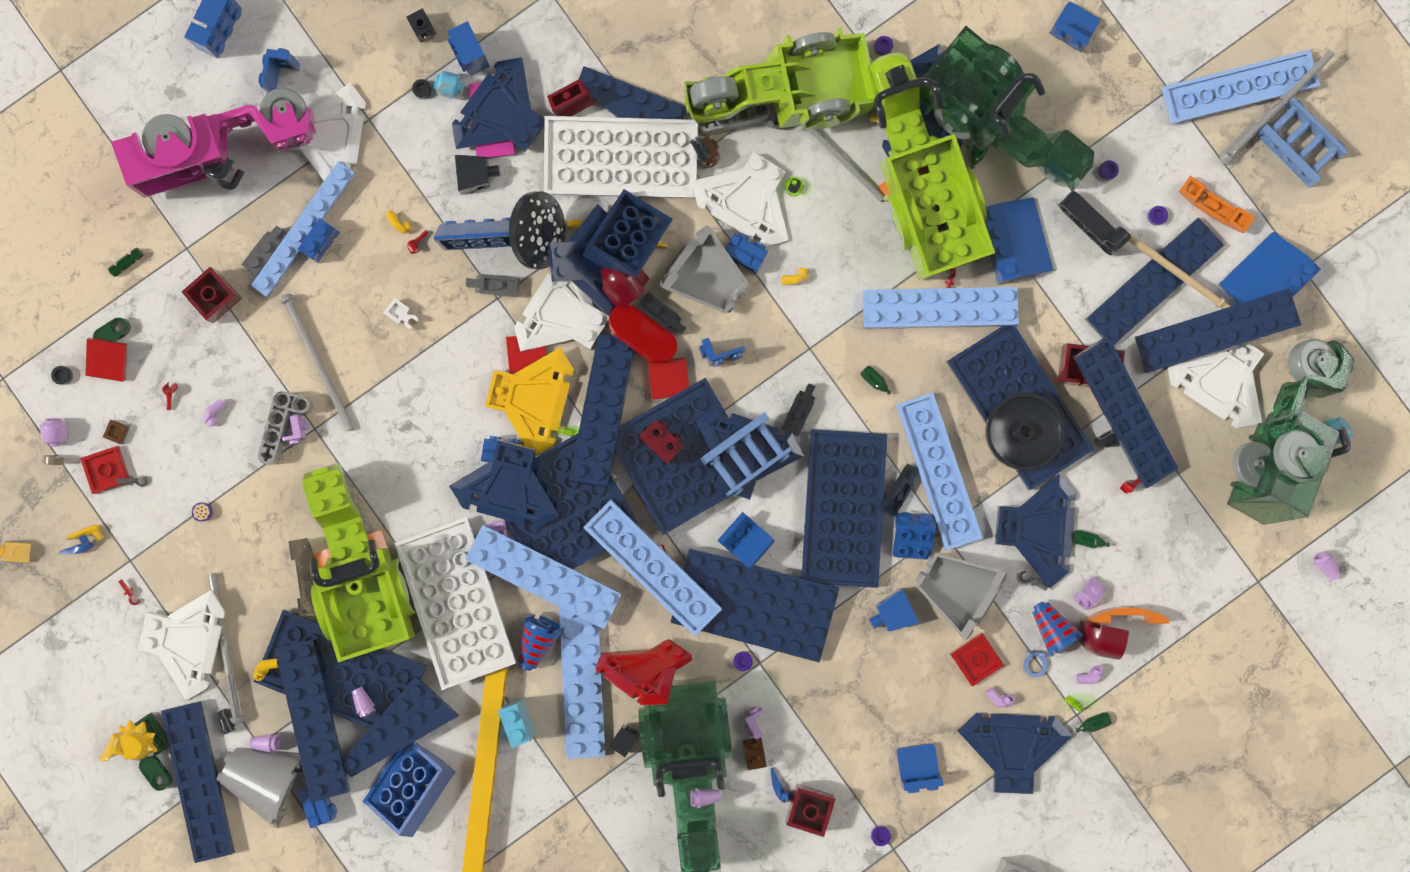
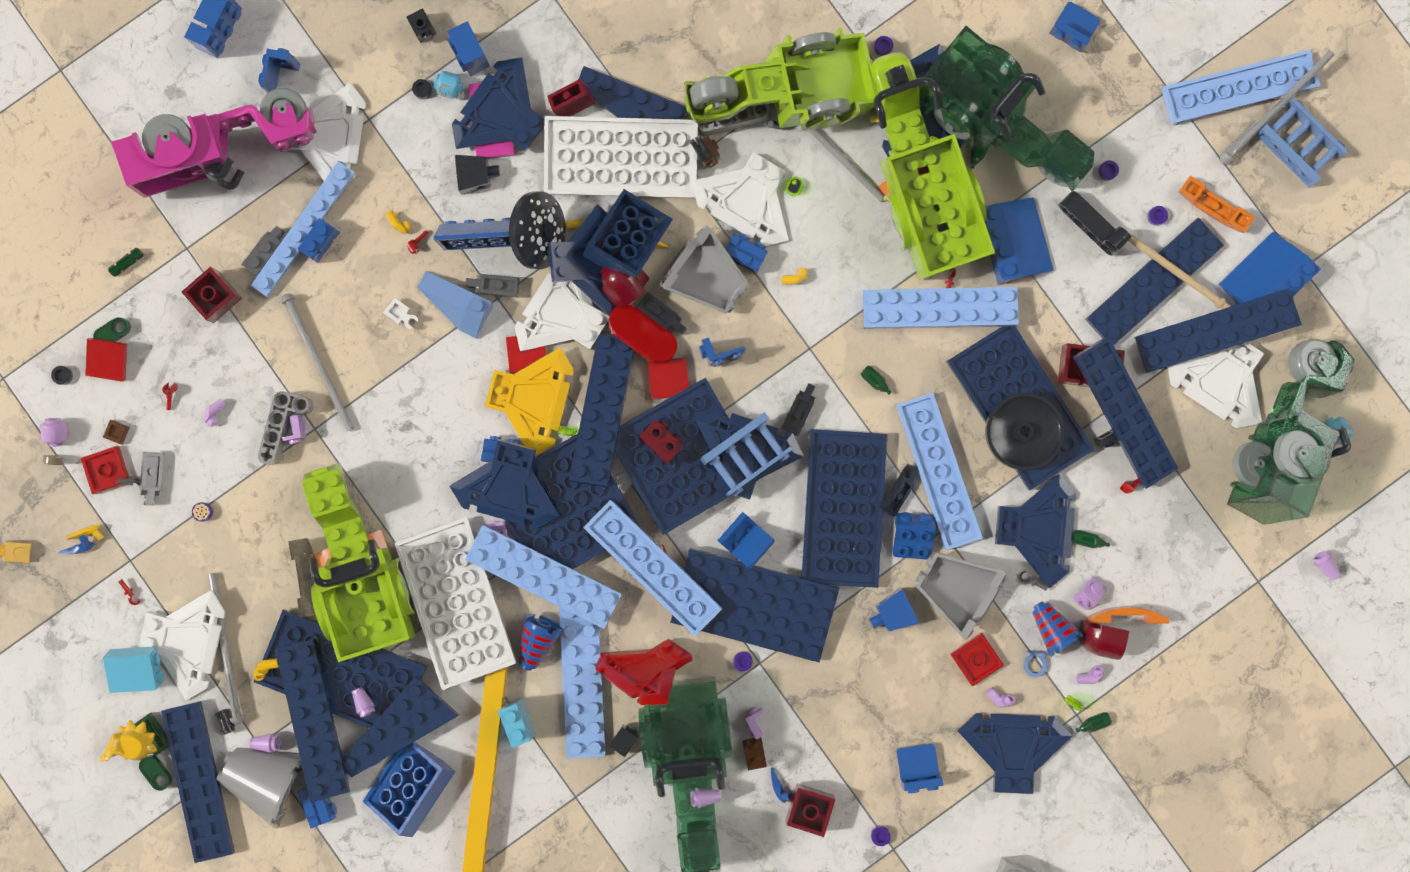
none -> medium azure brick [103,646,164,693]
none -> hinge [140,452,164,506]
none -> medium blue wedge [417,271,494,339]

